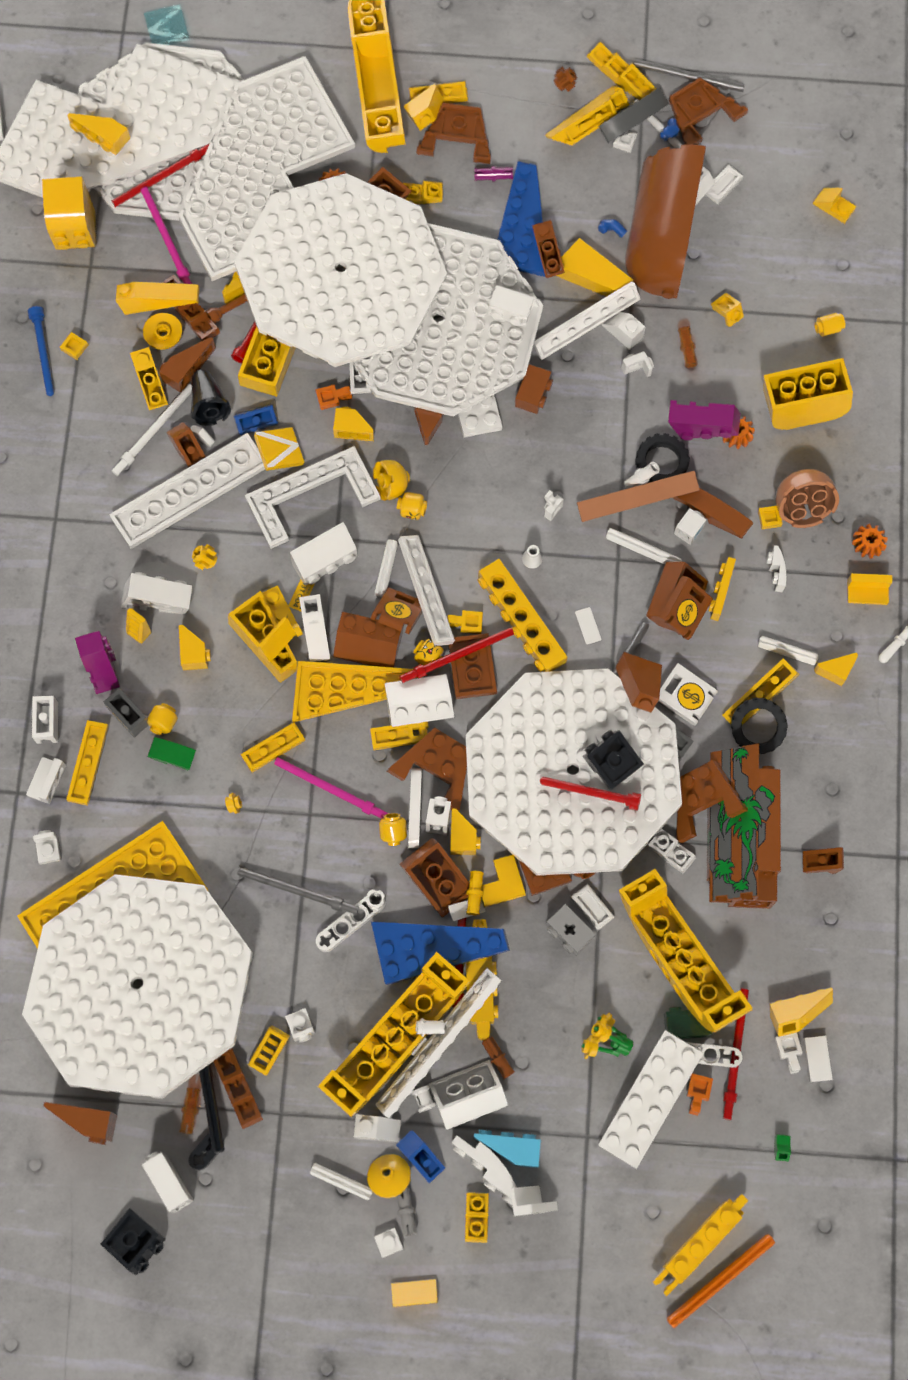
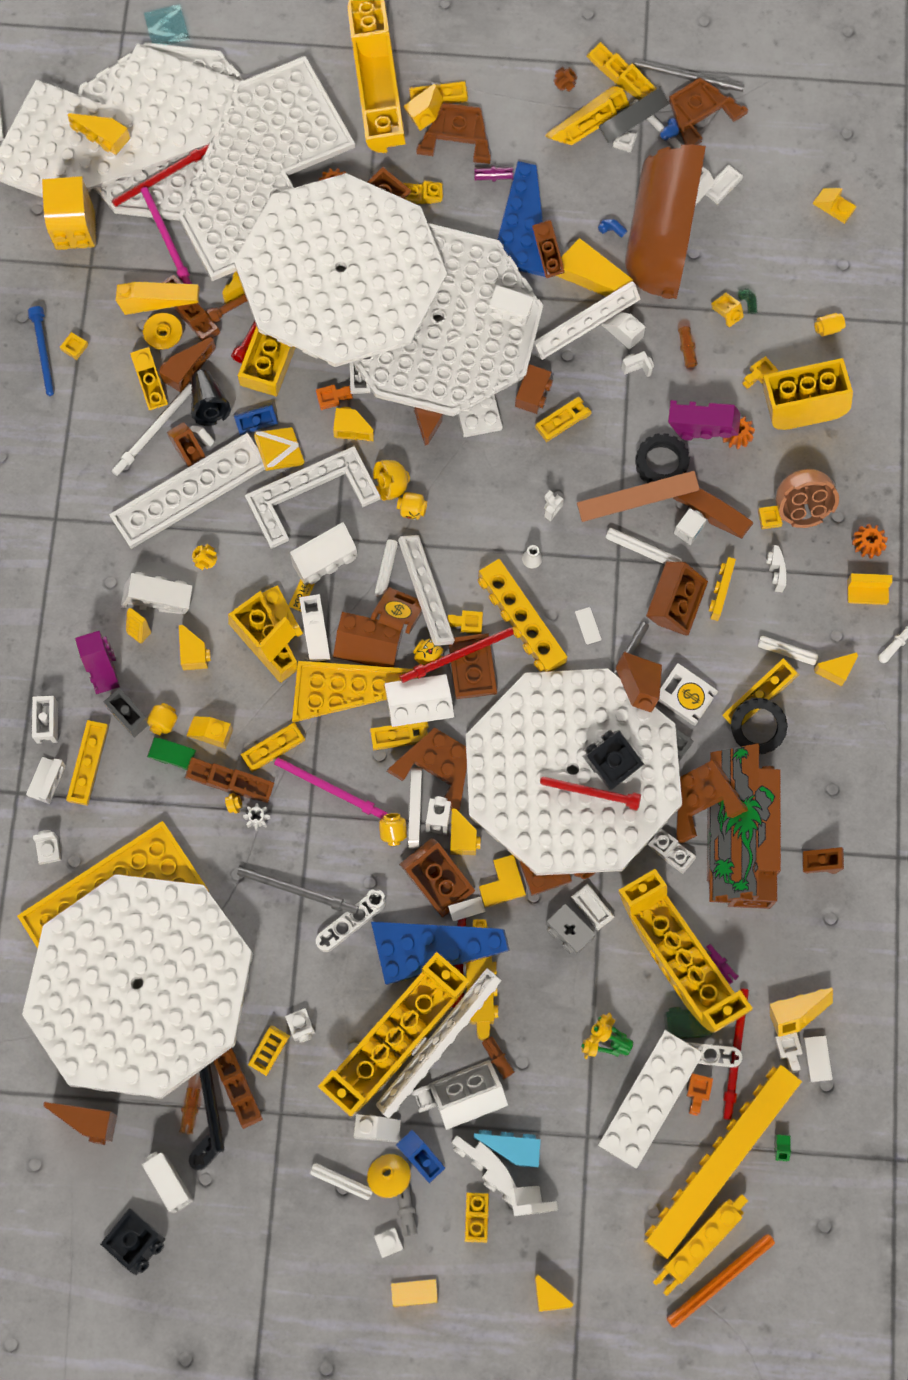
white pin [416,1019,444,1036] -> none
yellow pin [466,871,484,916] -> none
white pin [624,462,660,489] -> none
dark orange container [660,576,713,640] -> none
none -> dark orange slope [184,757,274,803]
none -> yellow slope [186,716,233,749]
none -> white gear [243,803,270,831]
none -> yellow slope [534,1275,574,1312]
none -> yellow plate [535,397,592,443]
none -> yellow brick [644,1065,802,1259]
none -> magenta pin [705,943,739,985]
none -> clear green arm [738,288,758,314]
none -> yellow plate [742,356,778,389]

